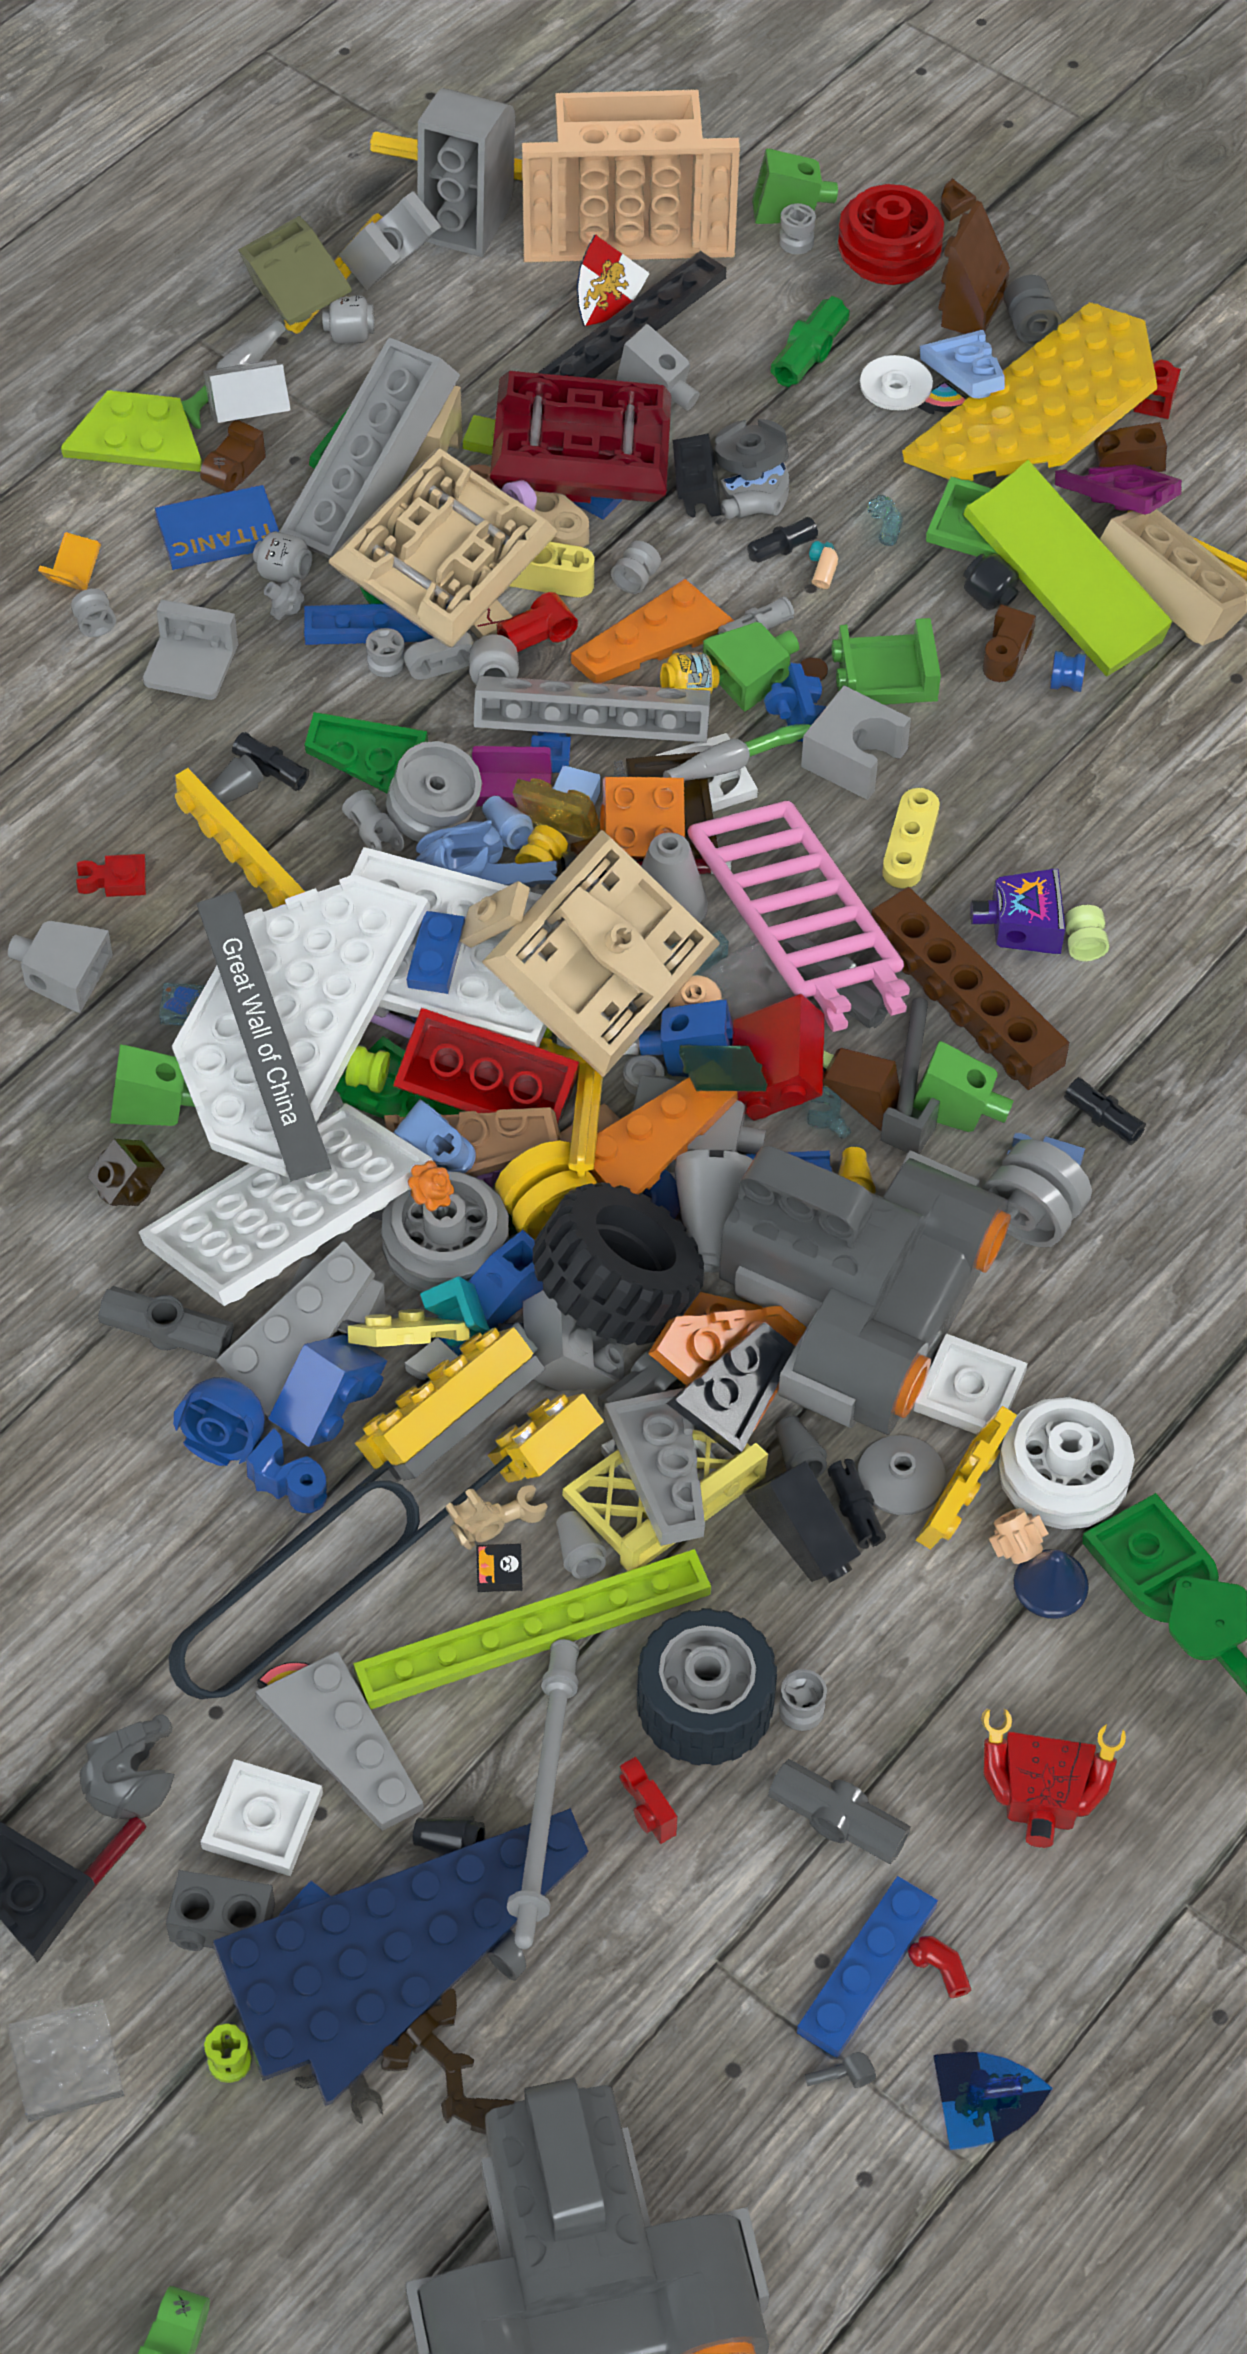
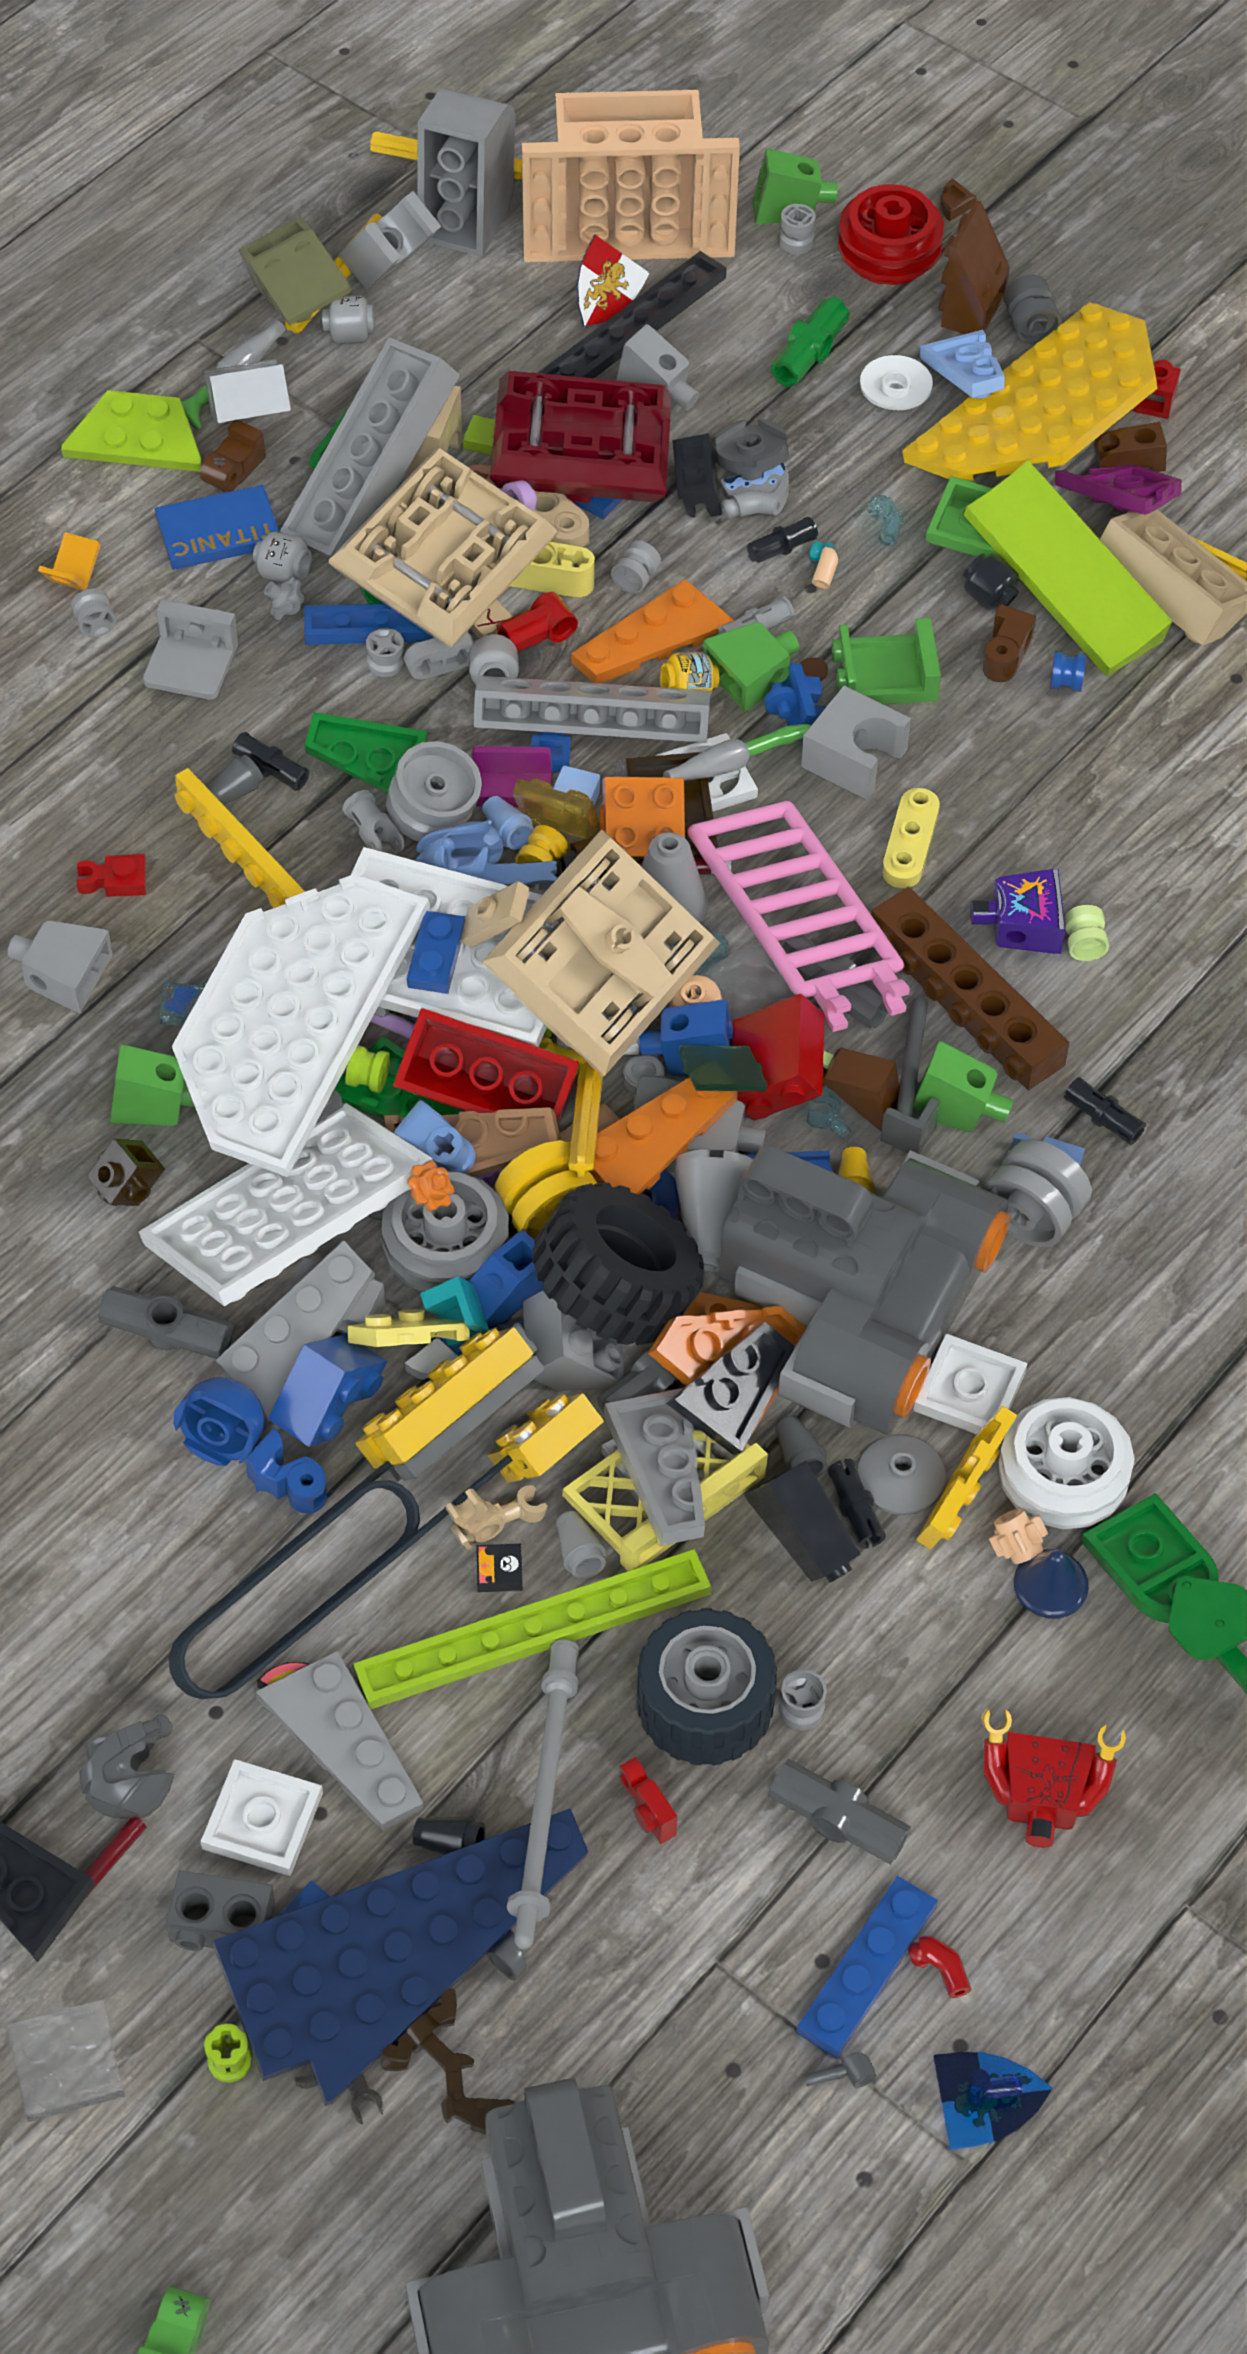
dark grey tile [196,890,331,1182] -> none
tile [918,381,967,414] -> none

